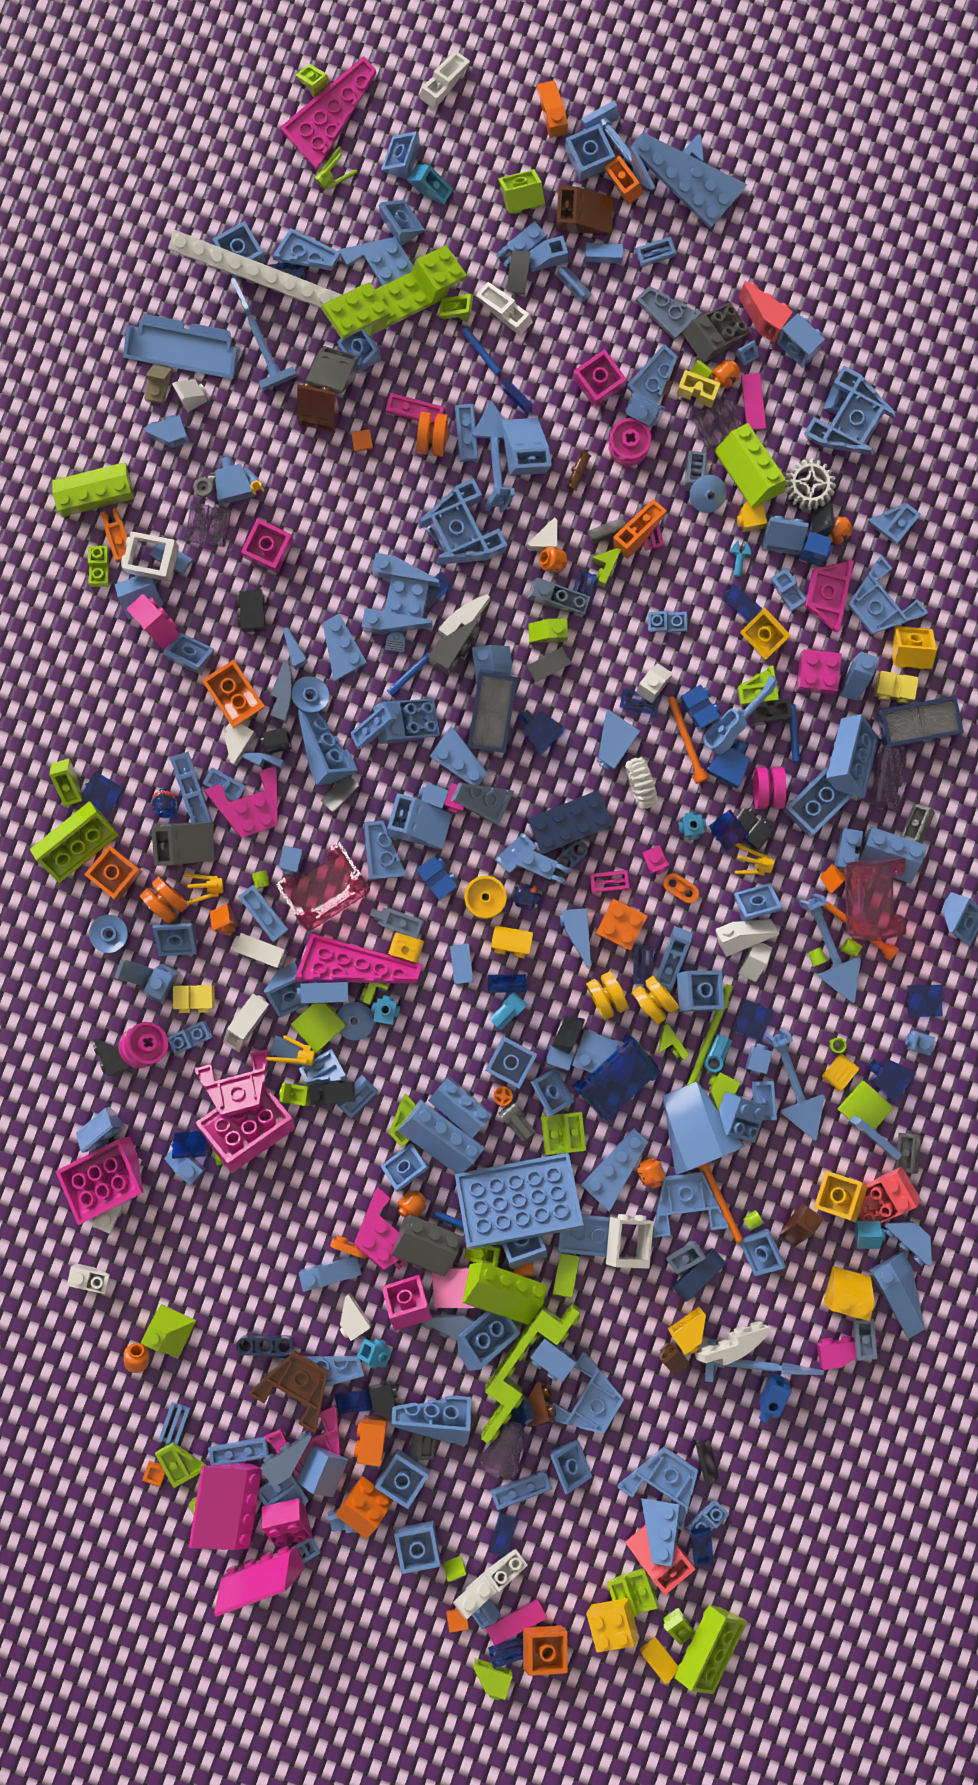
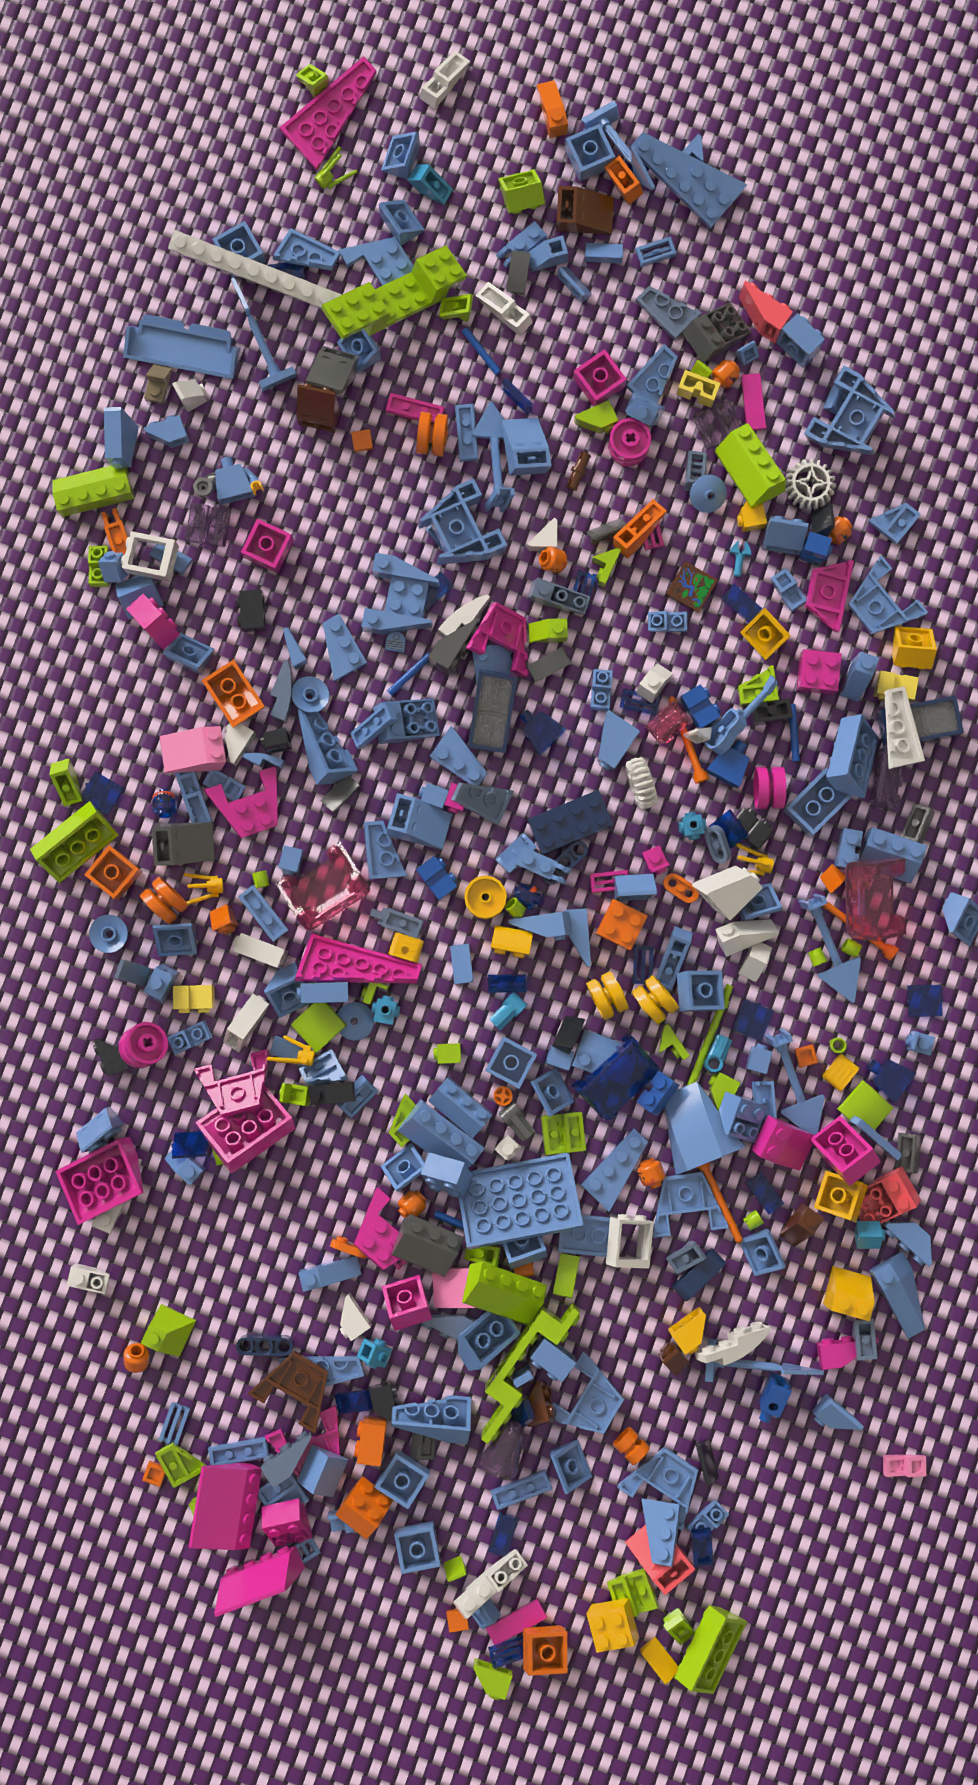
none -> medium blue brick [98,551,128,582]
none -> medium blue slope [104,407,139,469]
none -> bright pink slope [159,726,226,773]
none -> medium blue brick [421,1153,473,1198]
none -> lime brick [433,1043,461,1064]
none -> dark pink wing [467,602,528,678]
none -> white brick [494,1134,521,1161]
none -> lime hose [505,897,526,919]
none -> medium blue slope [508,912,572,941]
none -> medium blue tile [513,1365,534,1388]
none -> lime slope [574,400,618,434]
none -> medium blue slope [590,669,613,711]
none -> orange wheel [613,1427,650,1465]
none -> medium blue slope [614,874,657,901]
none -> blue brick [637,1071,680,1117]
none -> clear pink brick [645,701,690,744]
none -> tile [666,561,718,613]
none -> white slope [683,727,712,744]
none -> white slope [692,866,763,920]
none -> sand blue plate [705,825,731,863]
none -> clear blue tile [745,1172,784,1215]
none -> dark pink slope [751,1115,814,1171]
none -> orange tile [794,1044,818,1068]
none -> dark pink brick [810,1116,880,1186]
none -> medium blue slope [812,1393,864,1430]
none -> bright pink slope [883,1455,926,1477]
none -> white wing [884,686,925,769]

